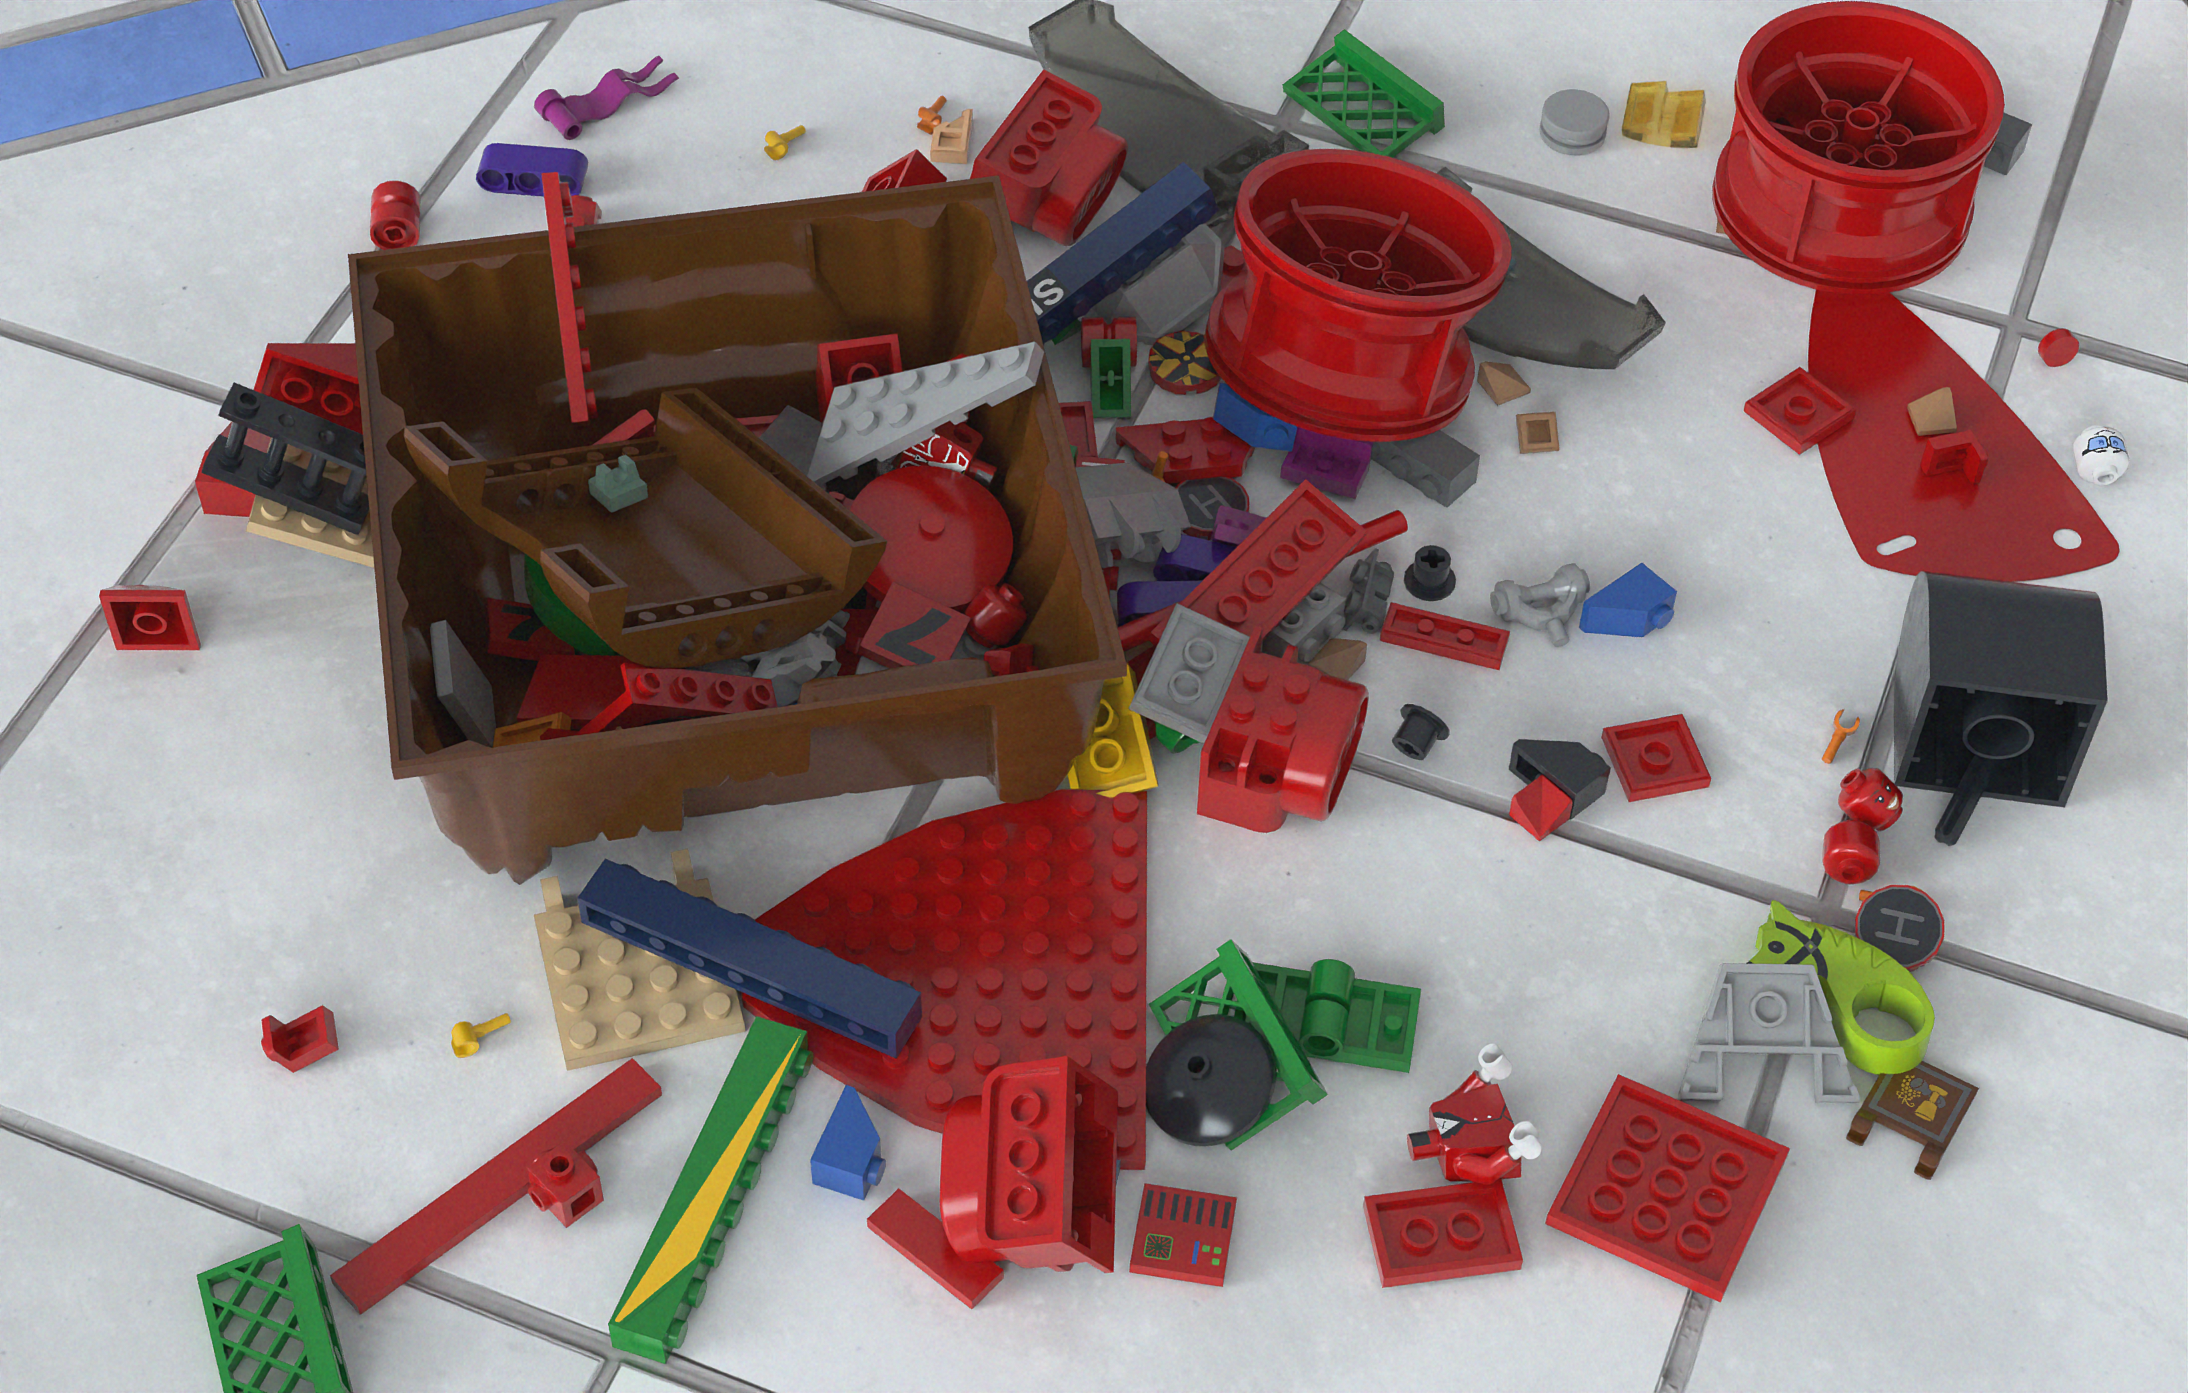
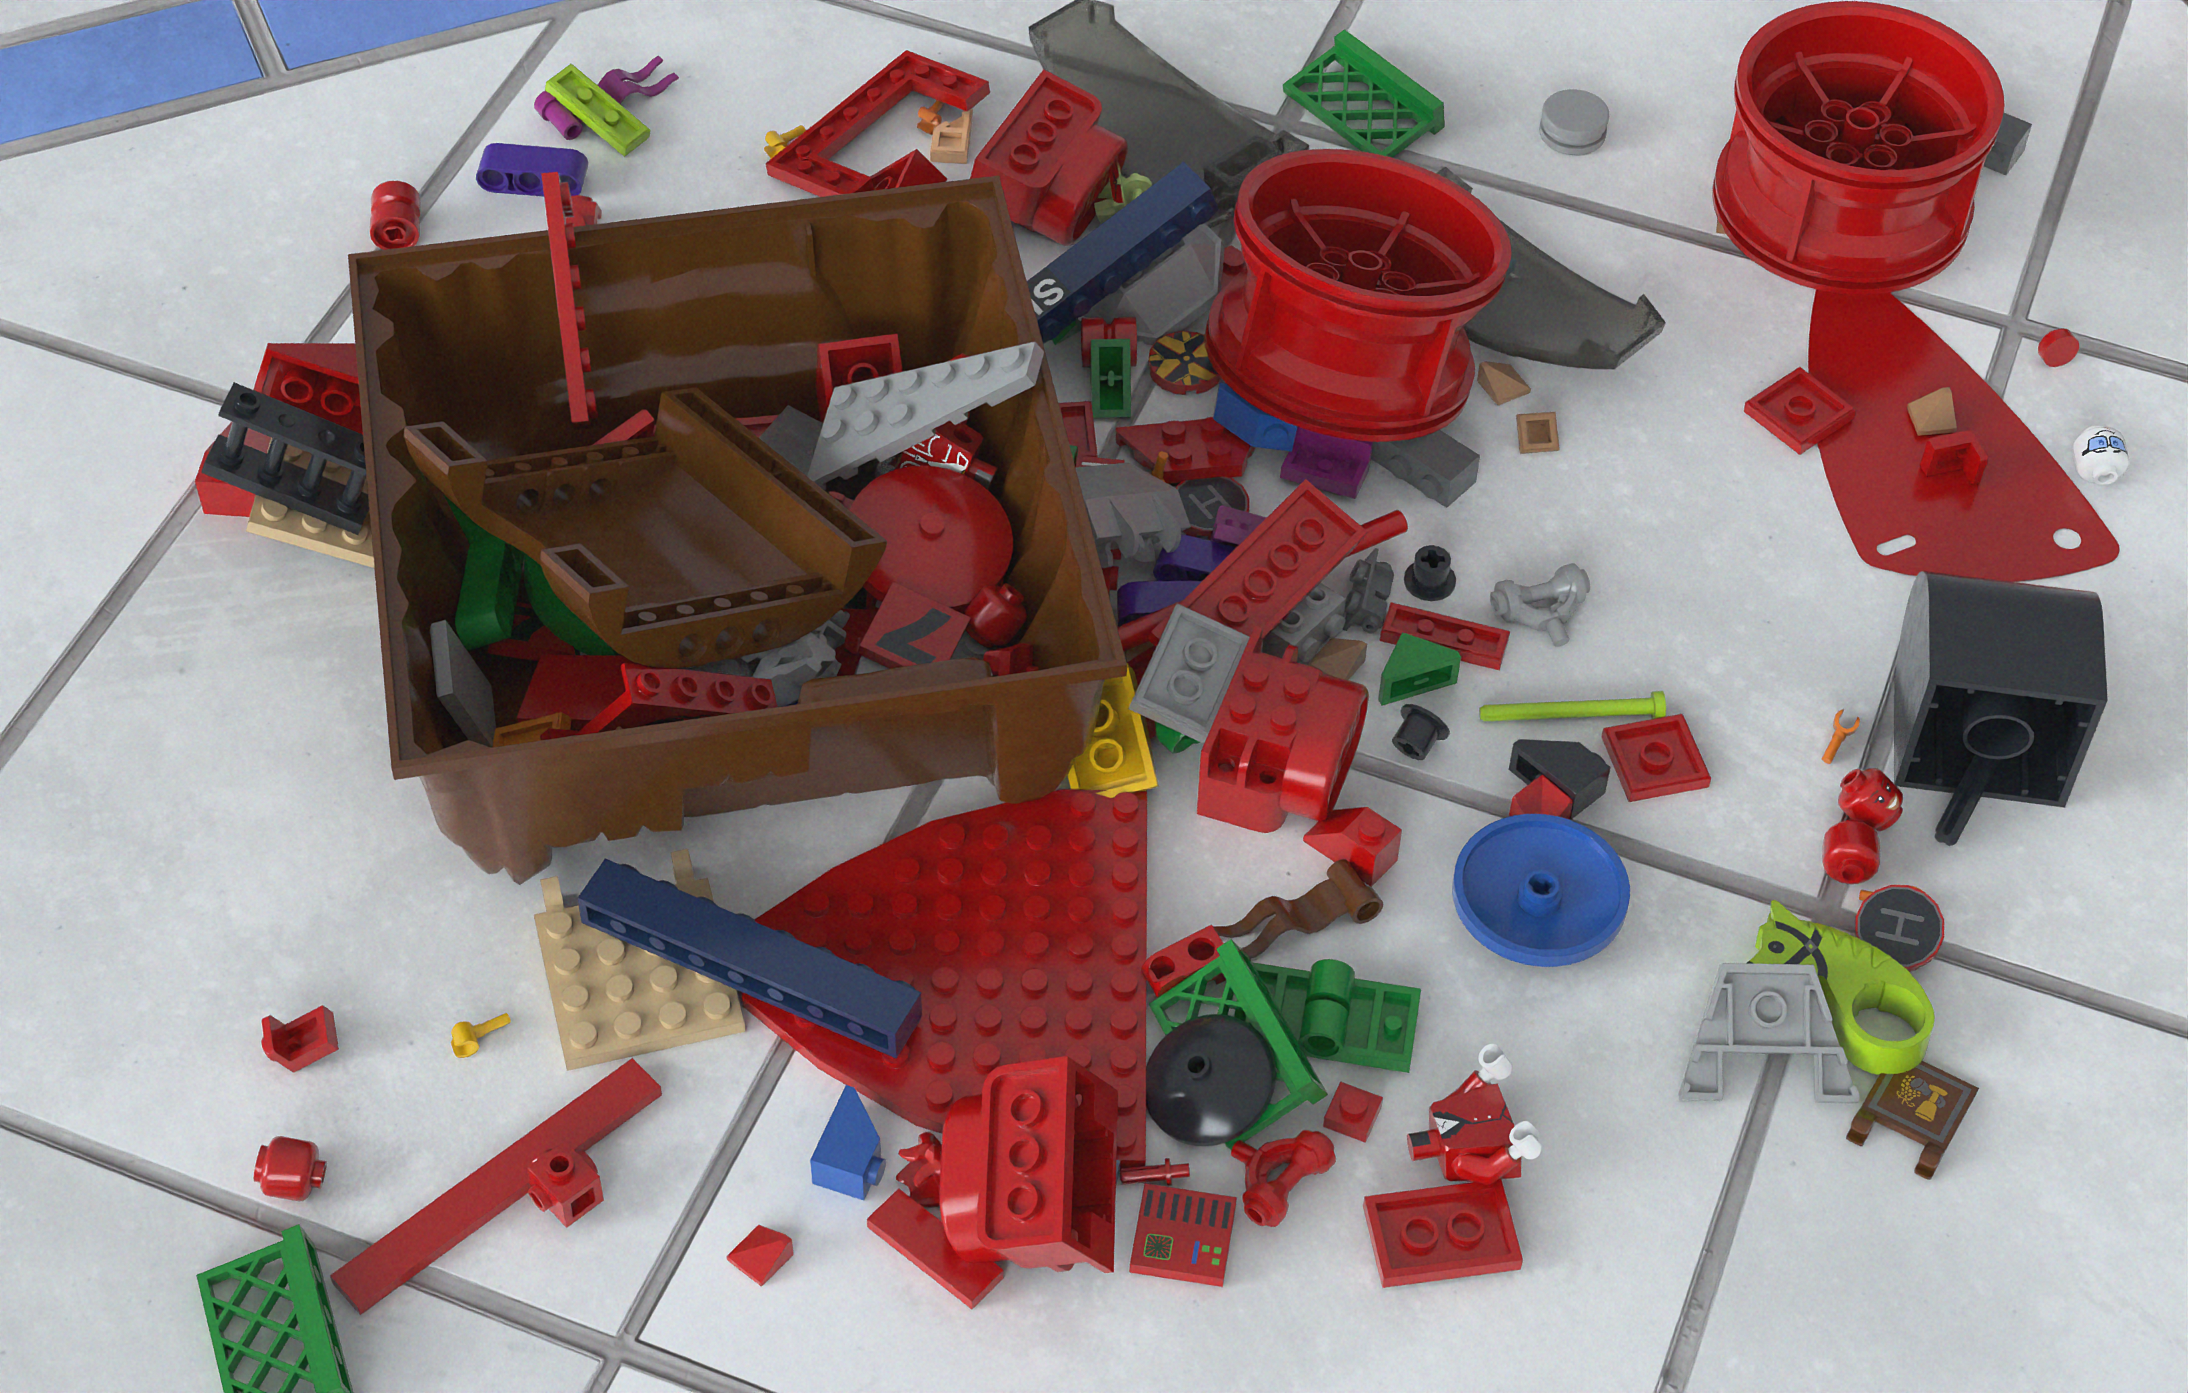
red slope [99,585,201,650] -> none
sand green tile [588,455,648,513] -> none
green brick [608,1016,813,1364] -> none
red plate [1545,1074,1790,1303] -> none
blue slope [1579,563,1677,637] -> none
clear yellow slope [1621,81,1706,148] -> none
none -> red head [253,1136,327,1202]
none -> green beam [443,494,524,651]
none -> lime tile [545,64,651,157]
none -> red slope [726,1225,794,1287]
none -> red plate [765,50,990,197]
none -> red piece [896,1132,942,1207]
none -> yellowish green hips [1094,163,1152,224]
none -> red piece [1120,1158,1190,1186]
none -> red leg [1141,924,1226,998]
none -> reddish brown flag [1213,859,1383,959]
none -> red piece [1231,1130,1336,1227]
none -> red slope [1303,807,1402,887]
none -> red plate [1323,1081,1383,1143]
none -> green slope [1378,632,1461,706]
none -> blue dish [1452,814,1630,967]
none -> lime bar [1479,691,1666,721]

